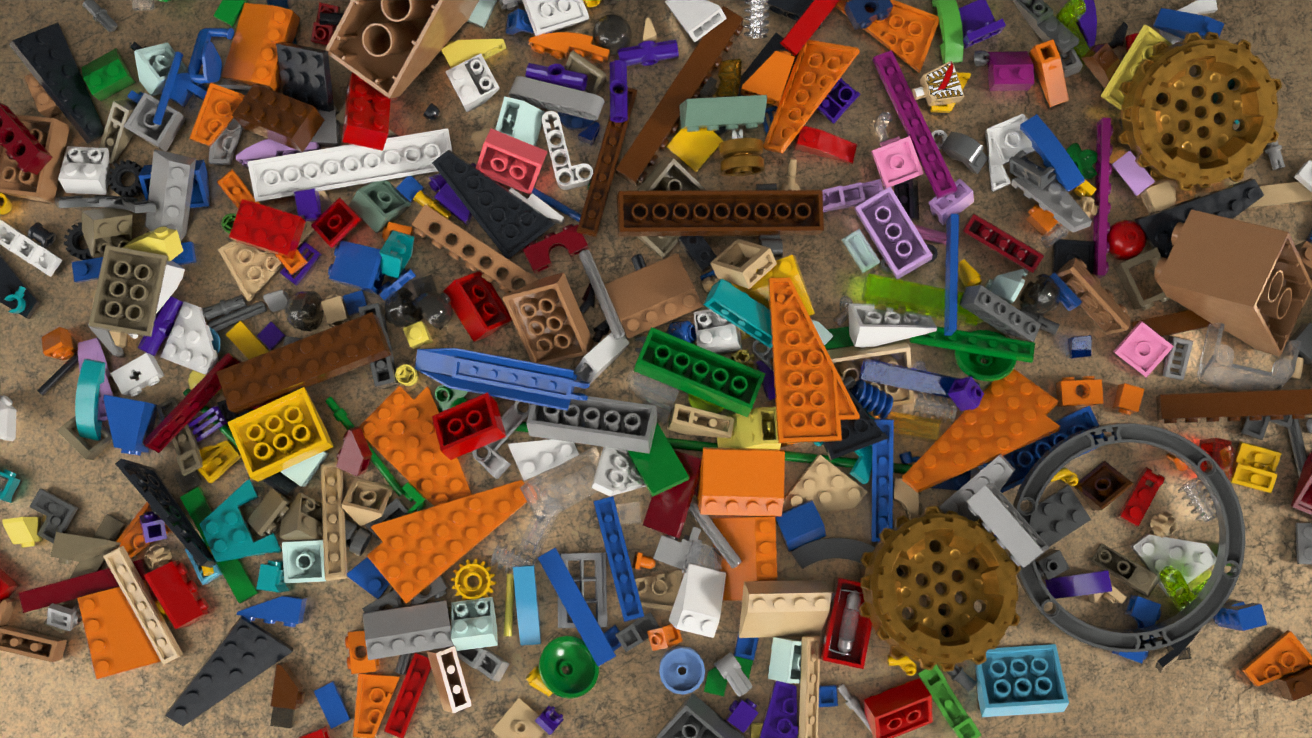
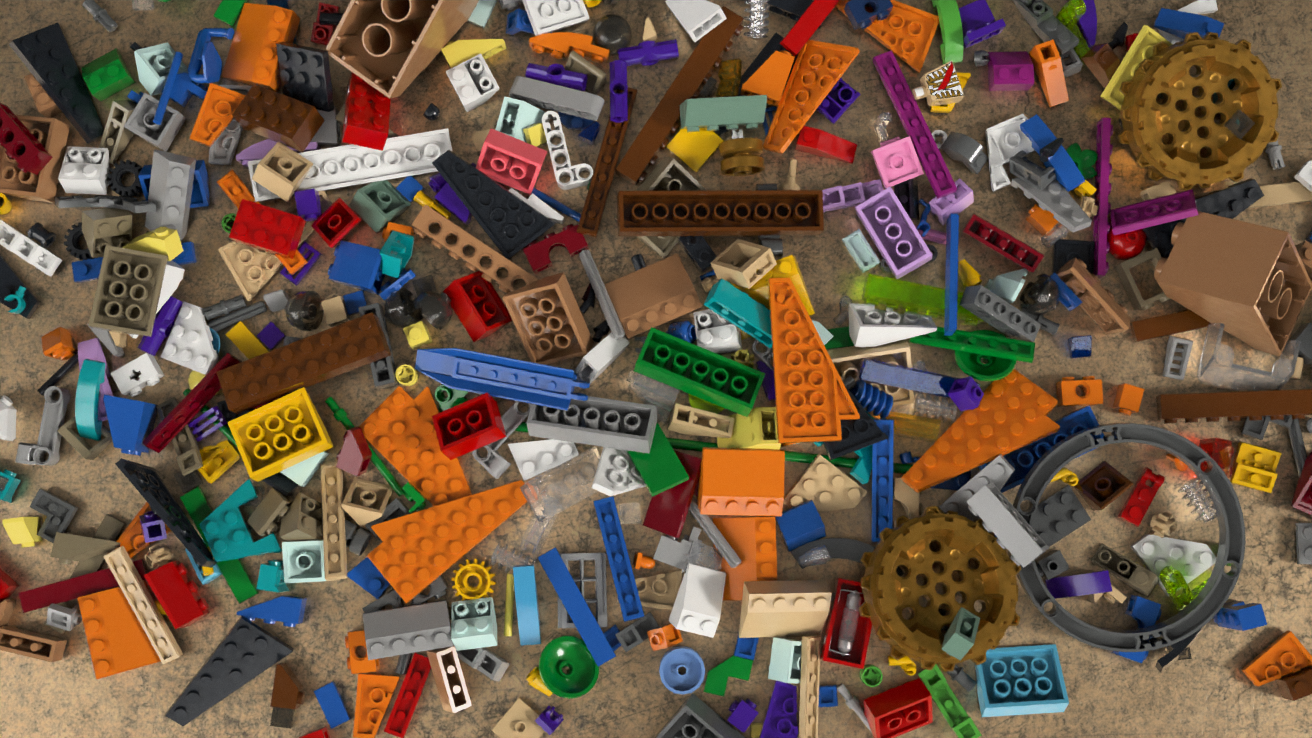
light grey piece [714,652,753,697] -> none
lavender hinge [1112,151,1155,196] -> none
bright pink plate [1113,320,1174,378] -> none
none -> light grey piece [15,386,71,466]
none -> tan slope [252,141,313,201]
none -> light yellow tile [523,123,547,147]
none -> clear cone [799,544,831,567]
none -> bright green wheel [859,664,883,687]
none -> blue piece [916,198,931,237]
none -> sand green slope [942,607,980,661]
none -> black bar [1039,138,1064,162]
none -> magenta tile [1110,189,1198,235]
none -> clear smoke tile [1223,110,1255,139]

